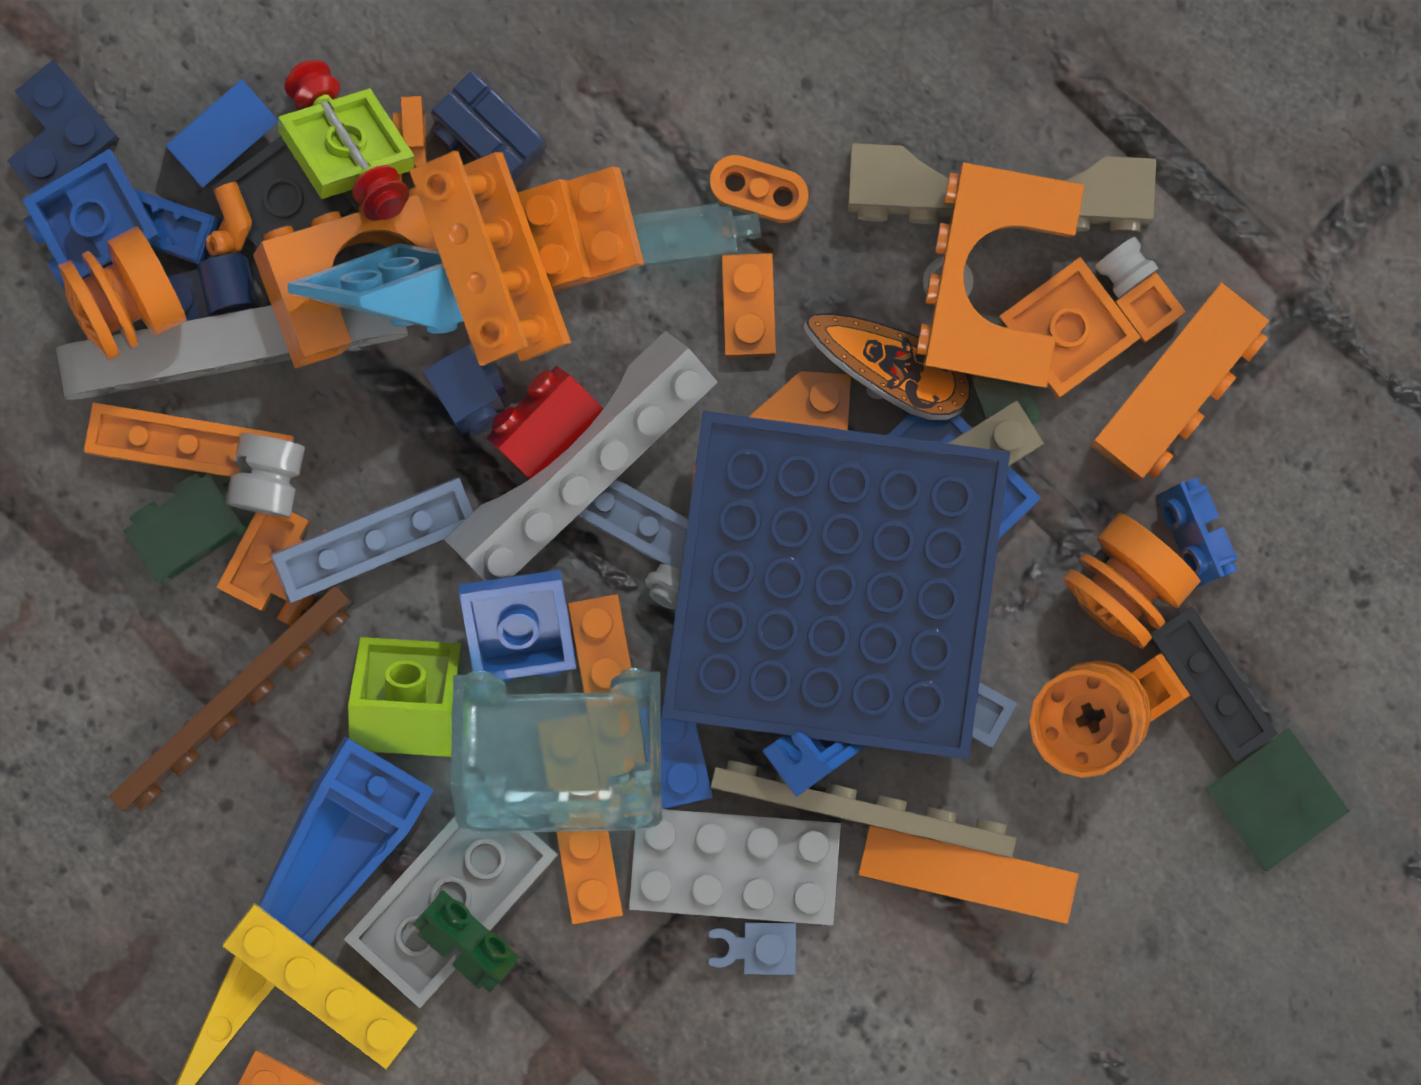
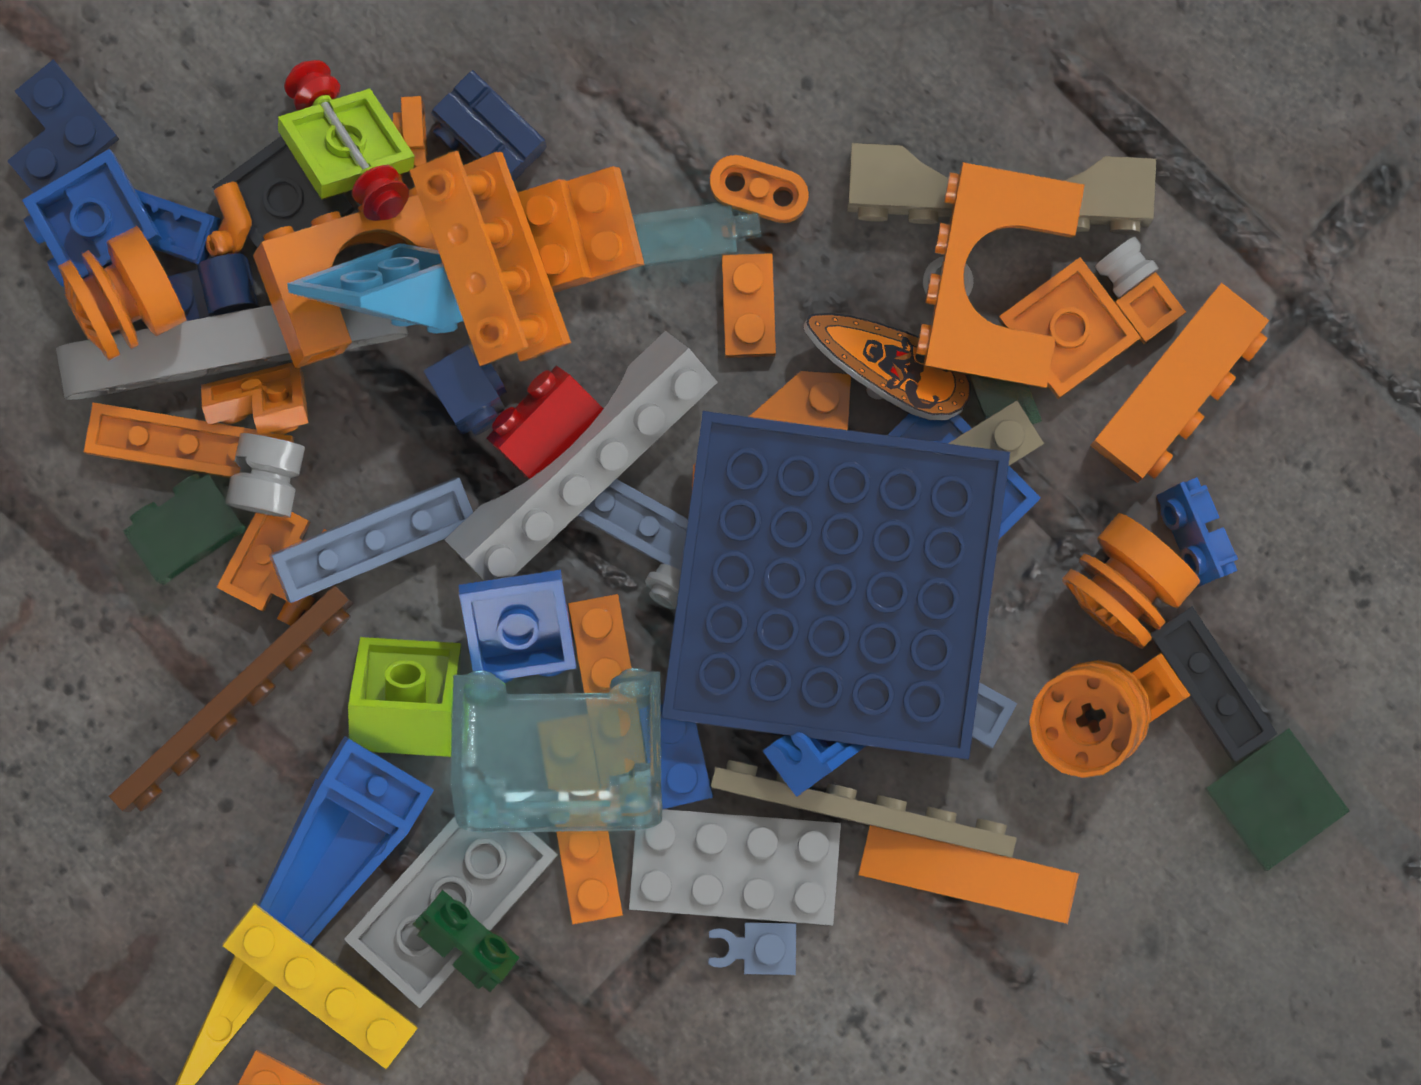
blue hinge [165,79,278,188] -> none
none -> orange plate [201,362,308,435]

